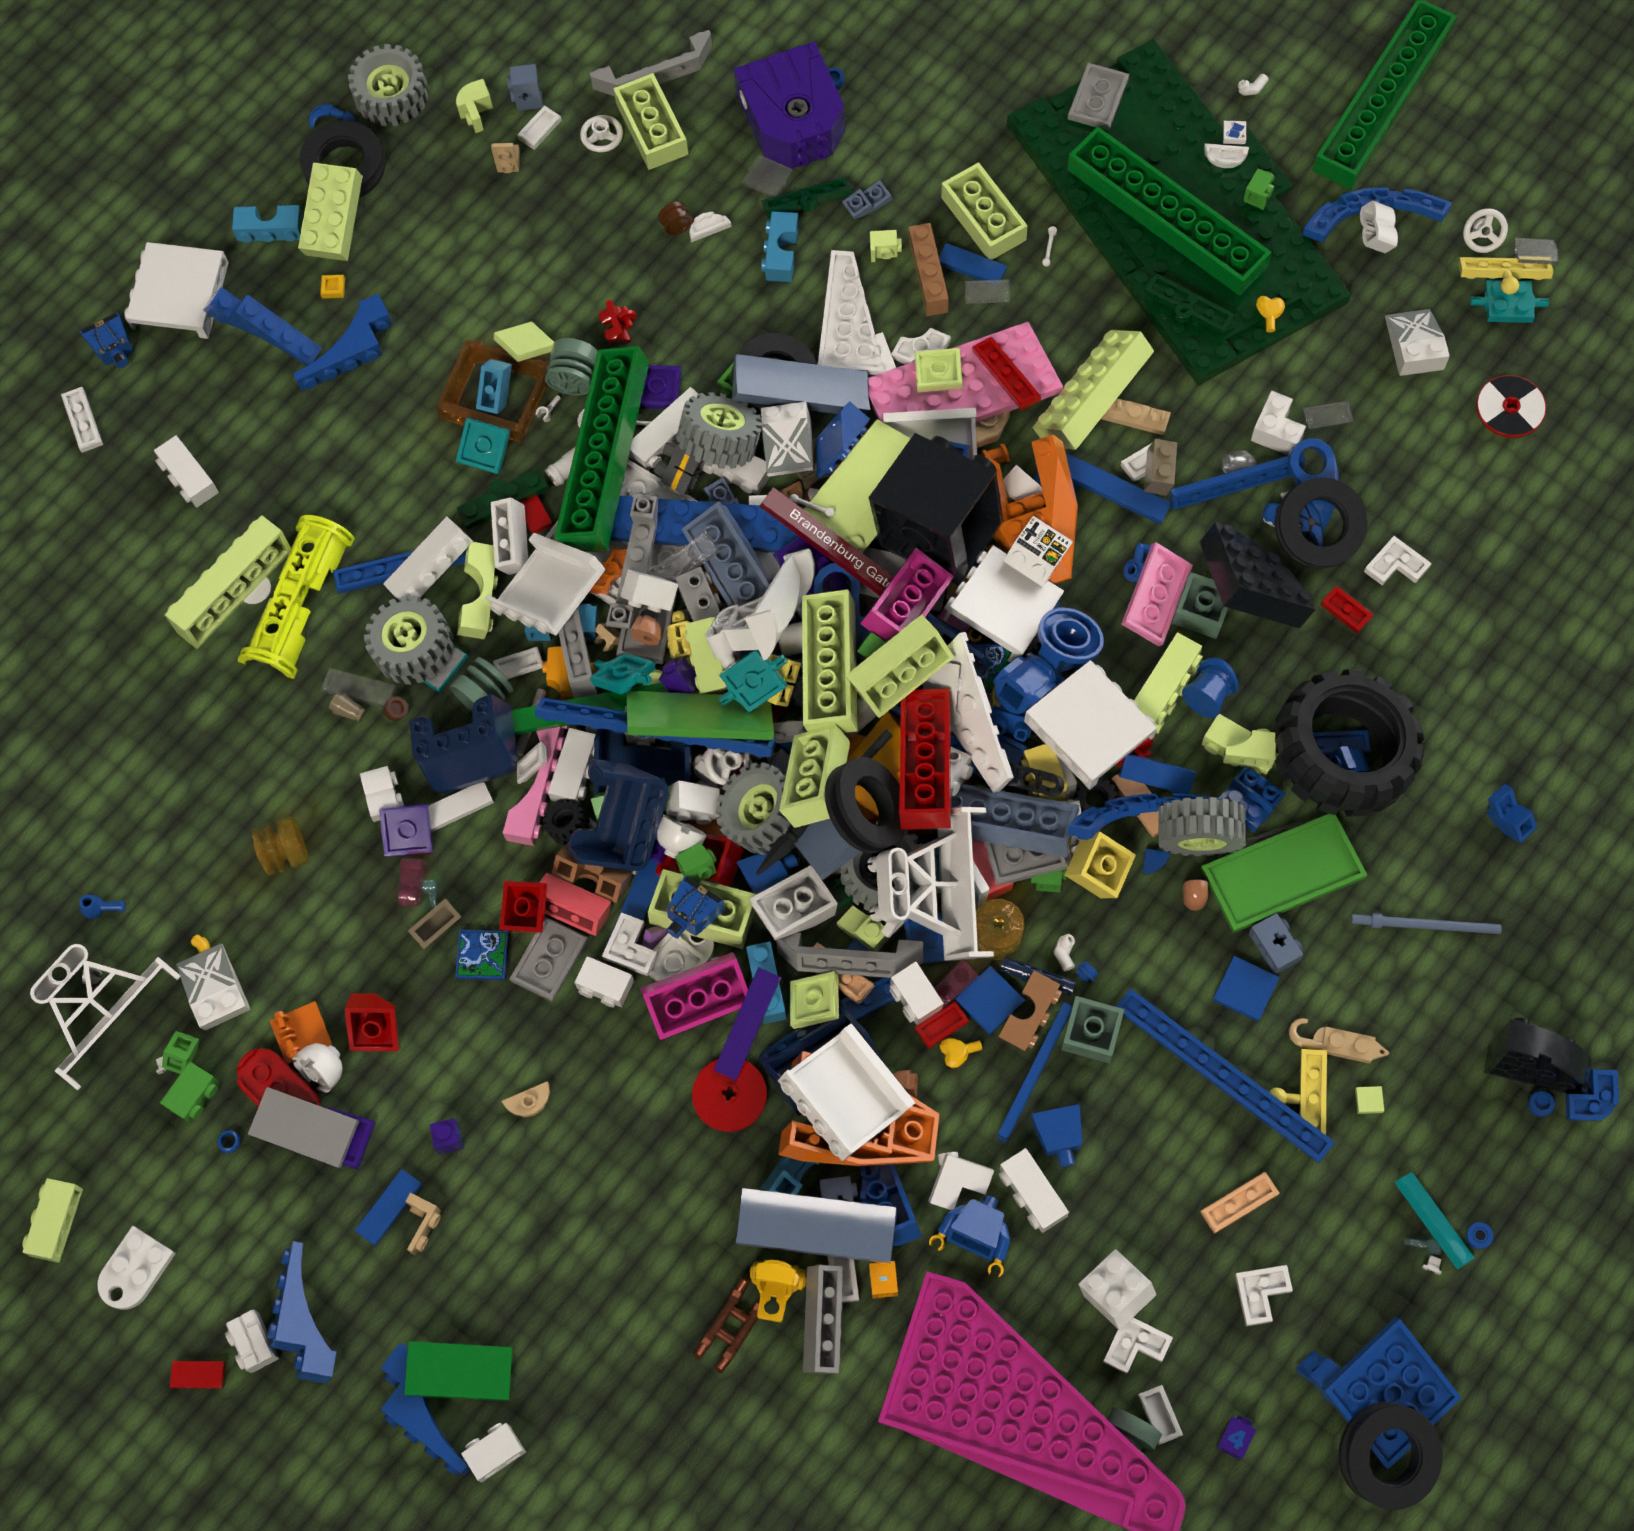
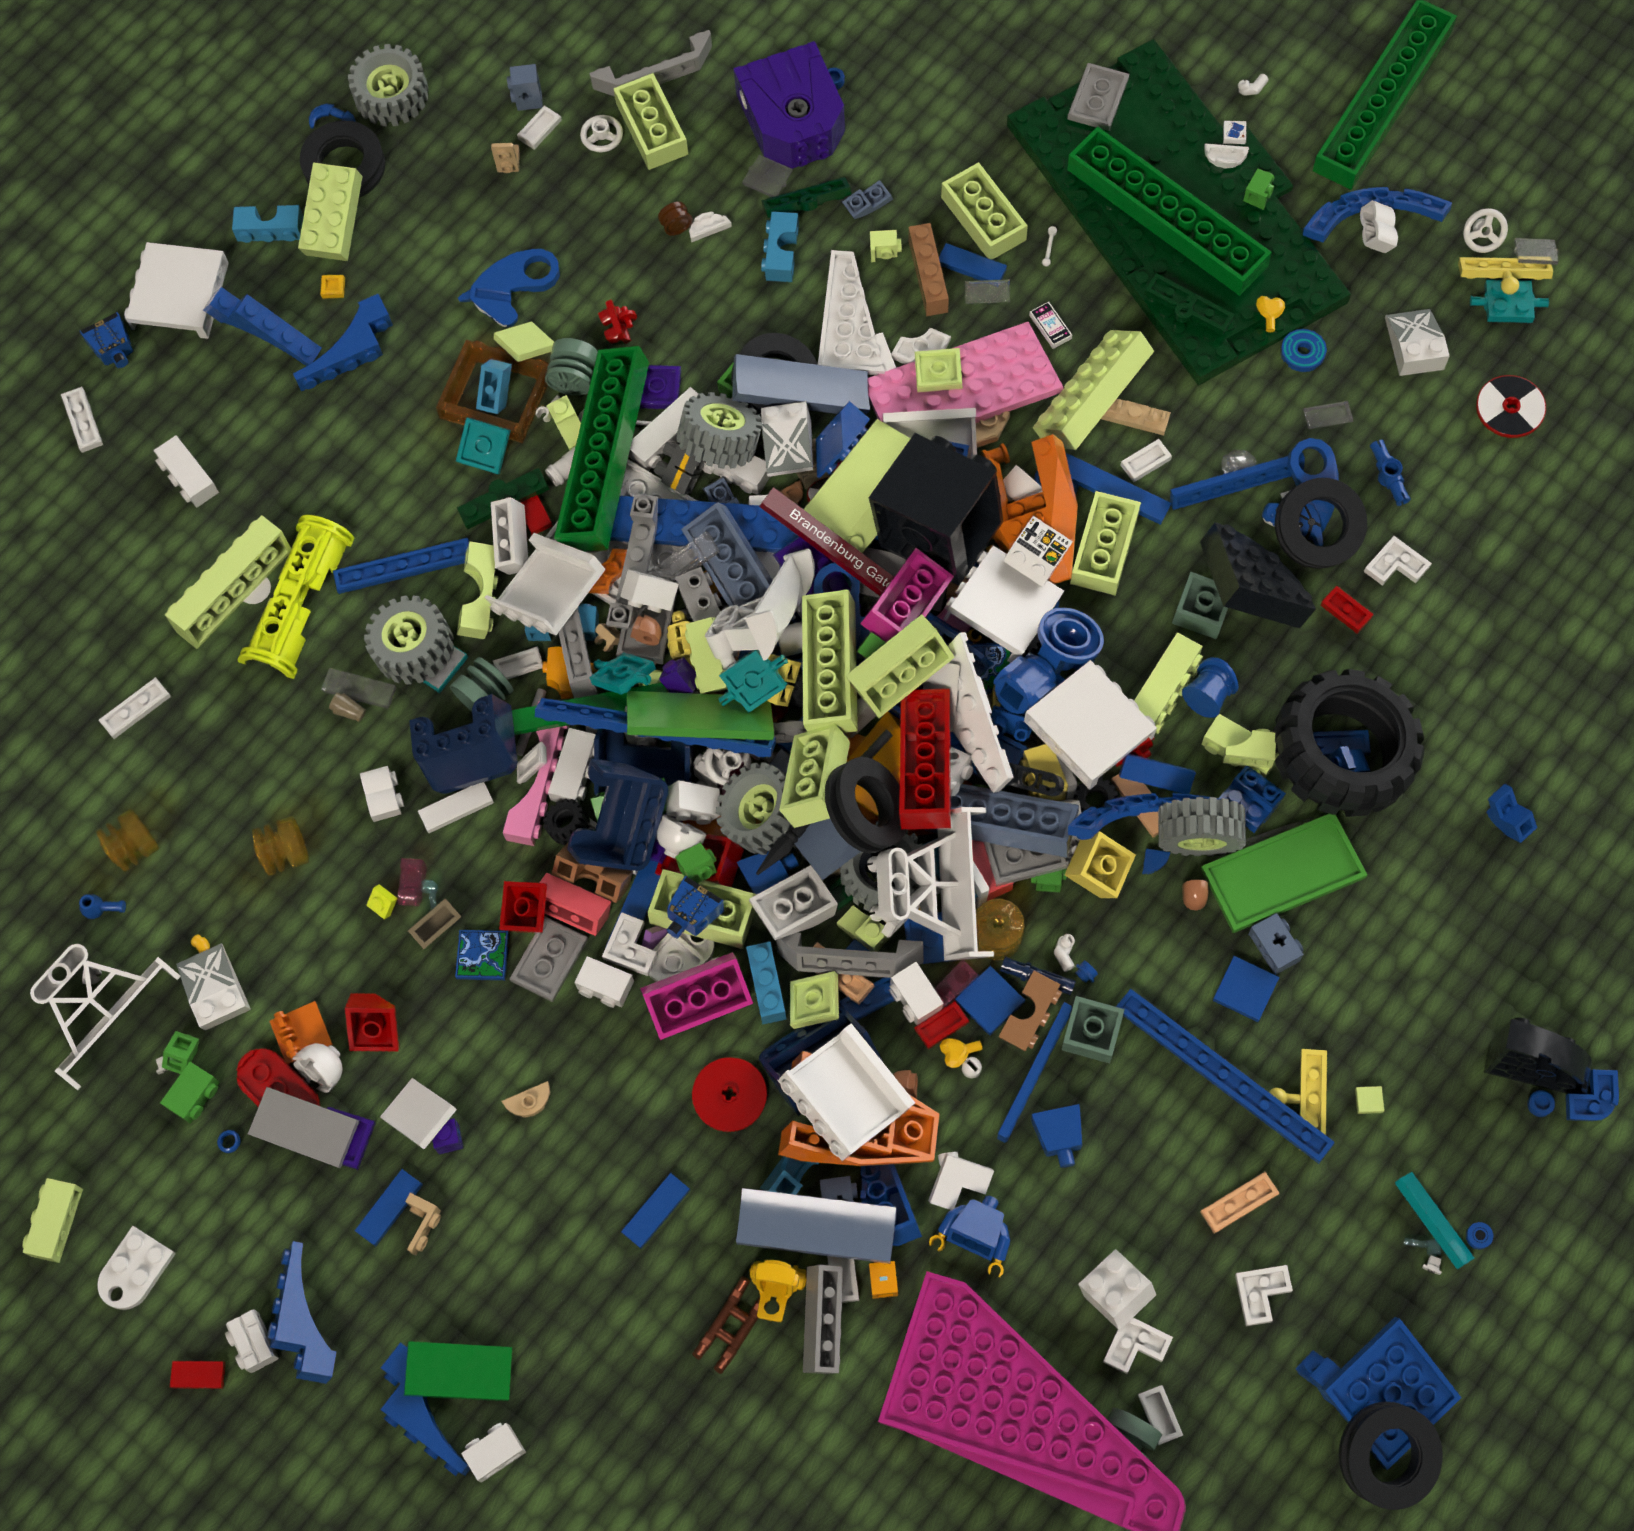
tile [379,804,433,857] -> none
reddish brown tile [383,696,408,721] -> none
white brick [384,517,473,602] -> none
yellowish green brick [456,79,493,133] -> none
dark purple piece [714,967,781,1080] -> none
white hinge [789,494,835,518] -> none
red tile [972,336,1041,411] -> none
white brick [999,1148,1069,1233] -> none
bright pink tile [1121,542,1193,646] -> none
blue plate [1124,543,1151,583] -> none
dark tan piece [1144,439,1177,496] -> none
dark purple brick [1216,1416,1257,1461] -> none
white brick [1251,391,1306,455] -> none
tan plate [1289,1018,1389,1064] -> none
sand blue bar [1351,913,1502,934] -> none
none -> clear yellow wheel [96,808,160,873]
none -> white tile [99,677,171,739]
none -> neon yellow plate [366,884,398,919]
none -> white tile [380,1078,457,1149]
none -> blue animal [458,249,560,328]
none -> yellowish green arch [546,395,581,450]
none -> blue tile [621,1173,690,1249]
none -> white hinge [962,1057,982,1078]
none -> tile [1029,302,1072,349]
none -> yellowish green brick [1070,491,1141,596]
none -> blue tile [1280,329,1327,372]
none -> blue pin [1370,440,1411,506]

